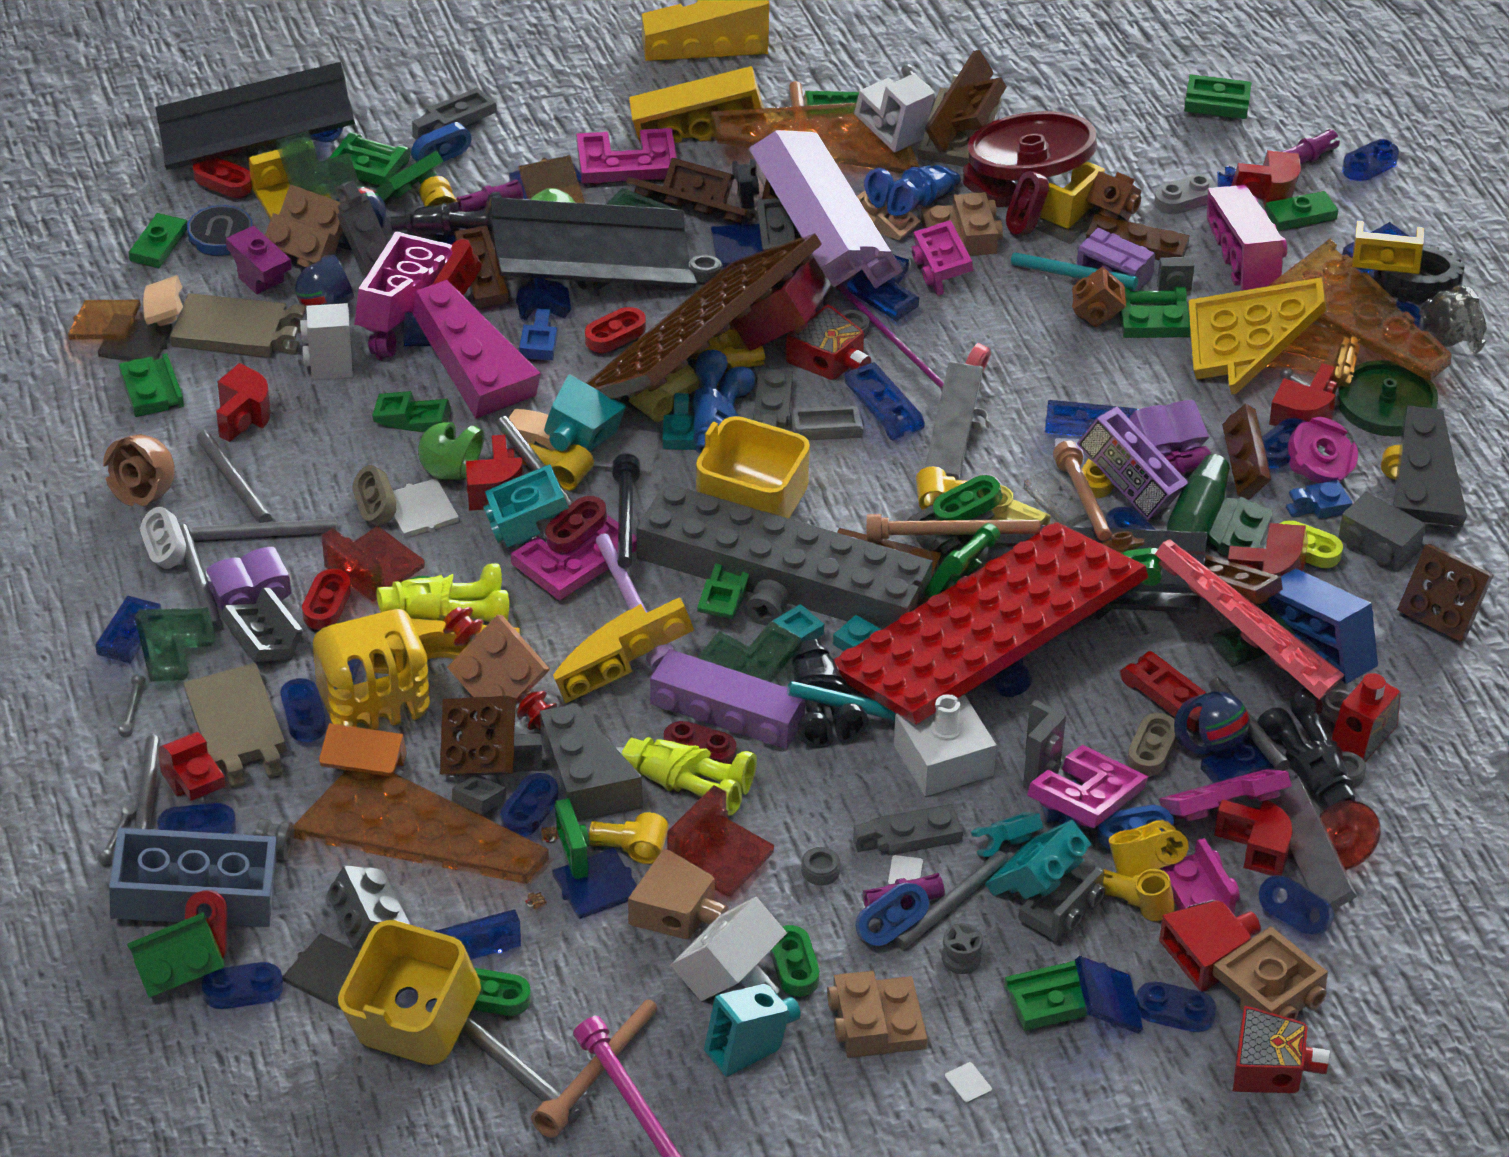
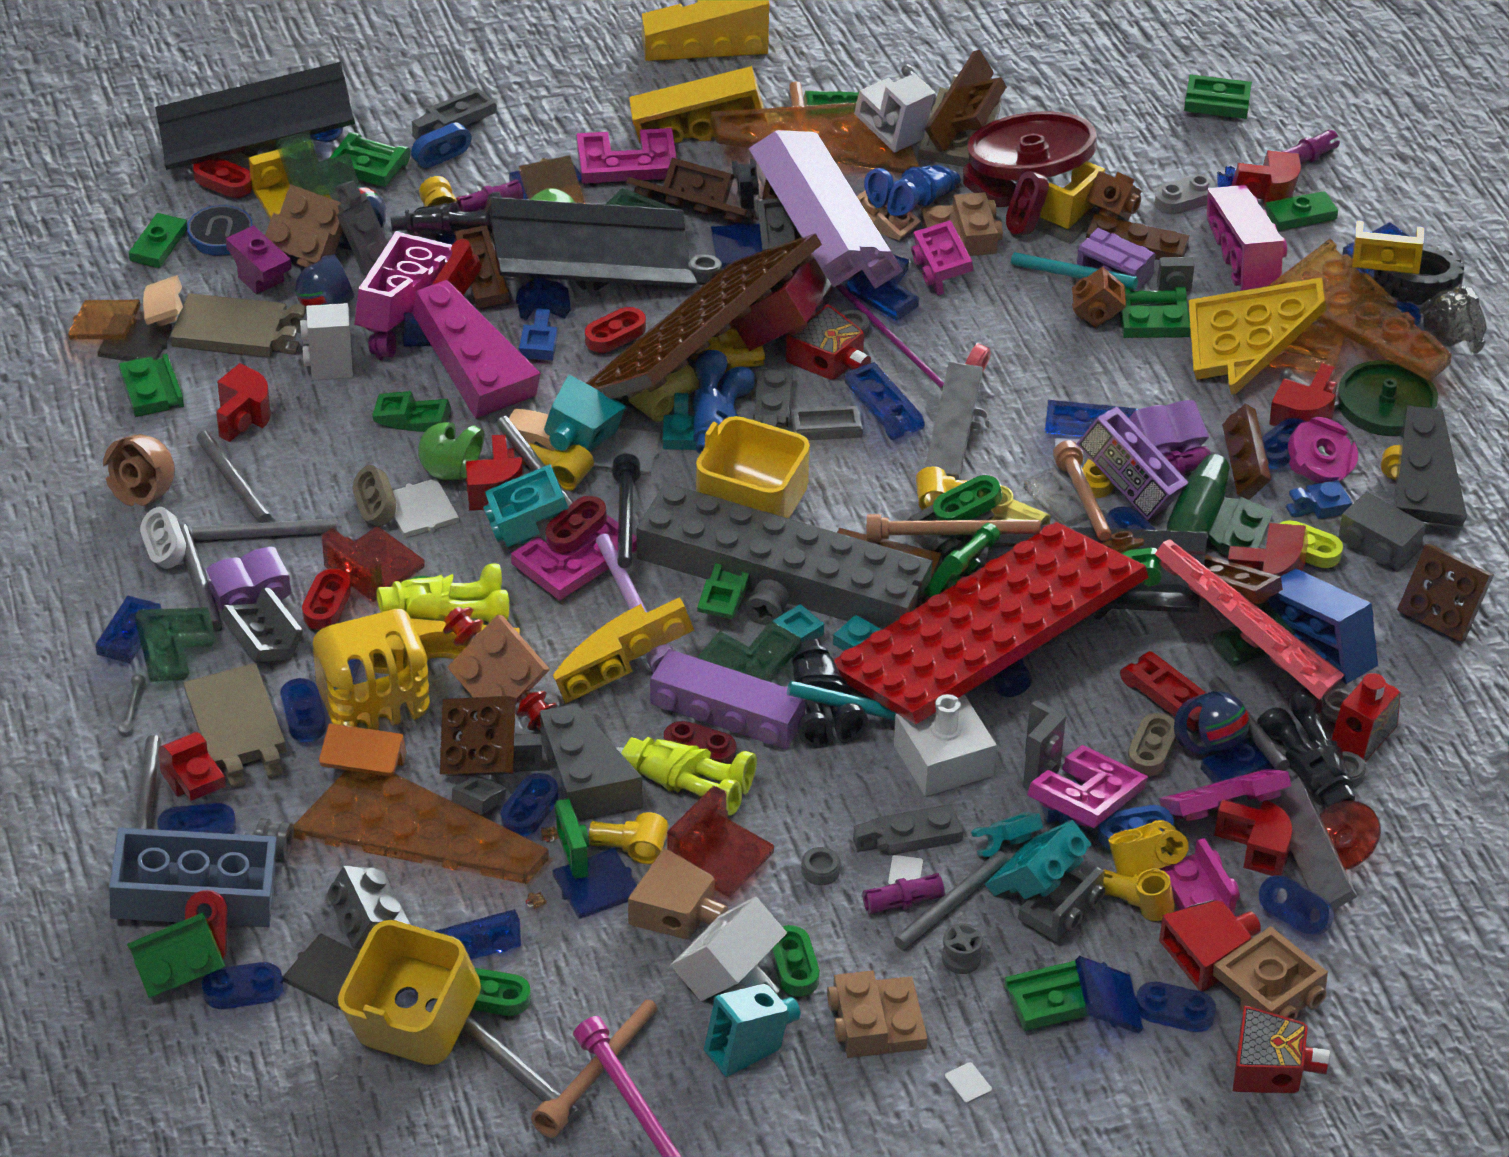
flat silver hinge [97,804,137,865] -> none
green plate [376,150,443,202] -> none
blue plate [855,883,929,946] -> none
pearl gold axle [1333,336,1360,388] -> none
clear blue plate [1342,139,1399,181] -> none

